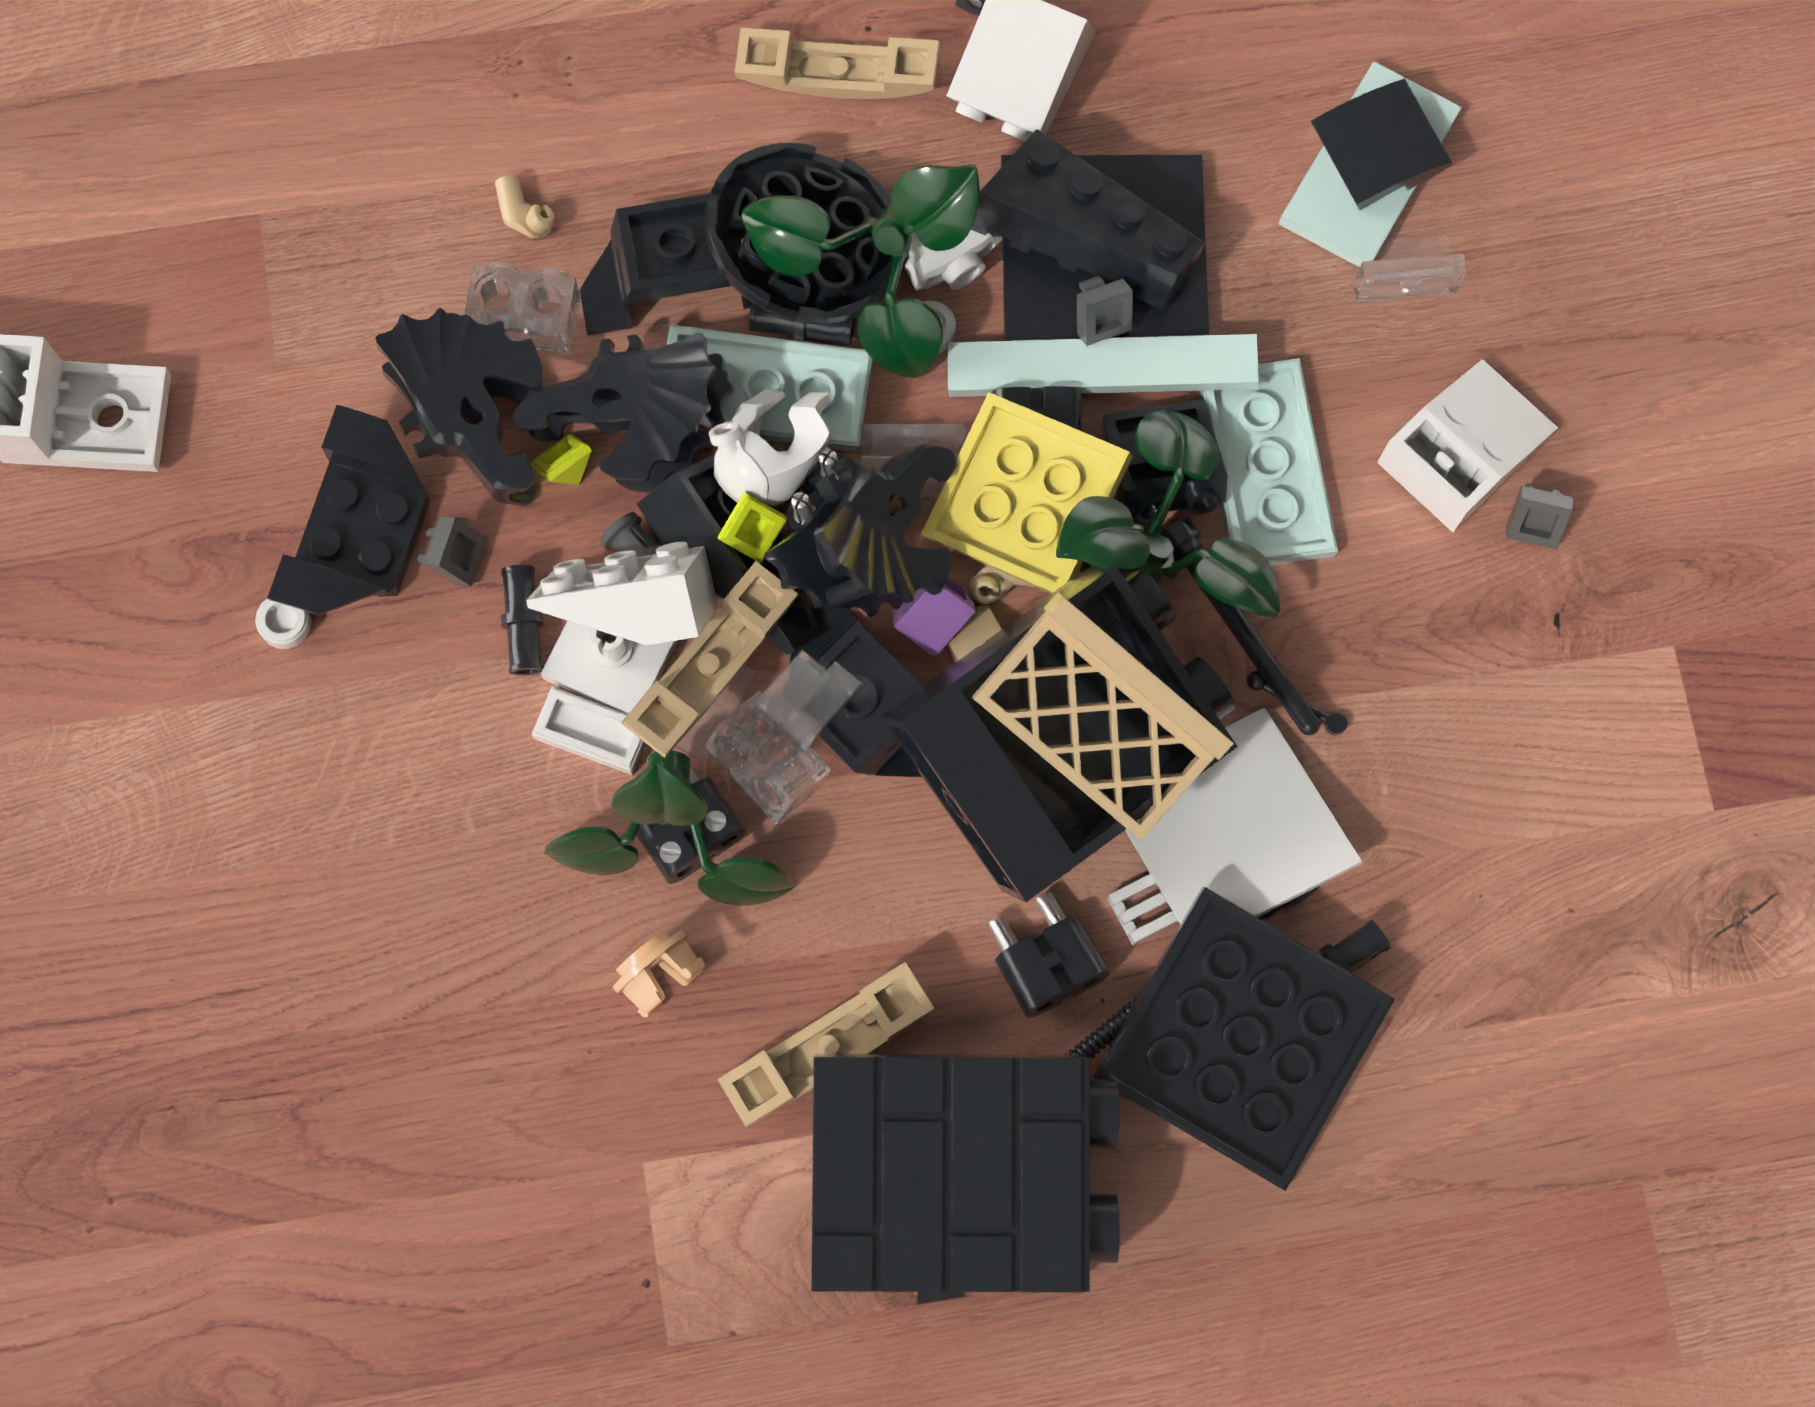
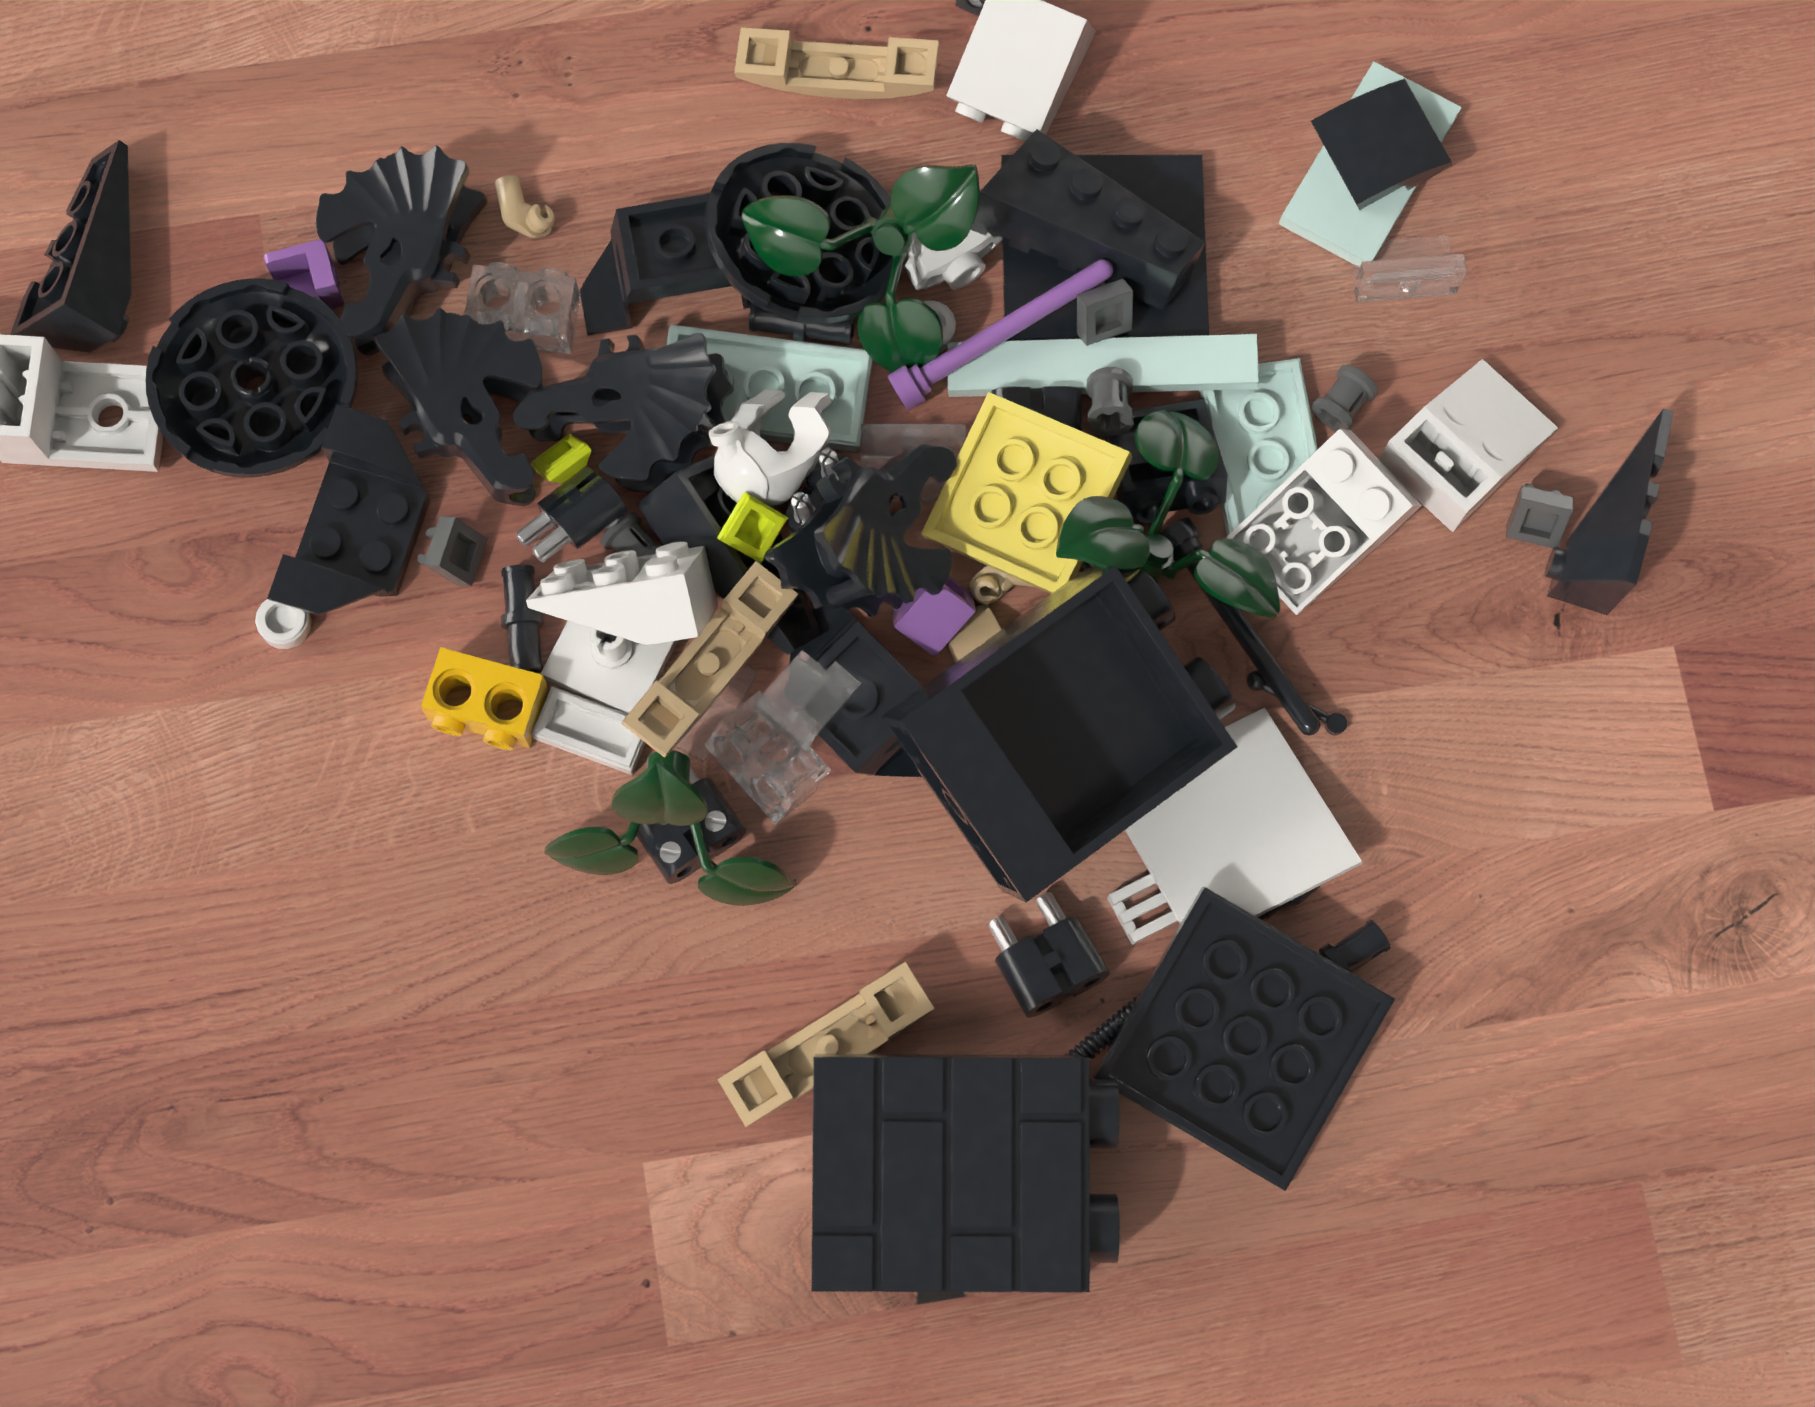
light nougat piece [612,929,705,1017] -> none
tan fence [972,592,1234,841] -> none
none -> black wedge [10,140,131,353]
none -> black brick [145,278,358,478]
none -> medium lavender panel [264,239,345,309]
none -> black animal [315,145,487,355]
none -> yellow brick [420,647,549,751]
none -> black piece [516,466,628,562]
none -> medium lavender piece [887,259,1113,411]
none -> dark grey bush [1086,367,1134,437]
none -> white slope [1225,429,1422,615]
none -> dark grey bush [1311,365,1378,432]
none -> black wedge [1544,409,1673,615]

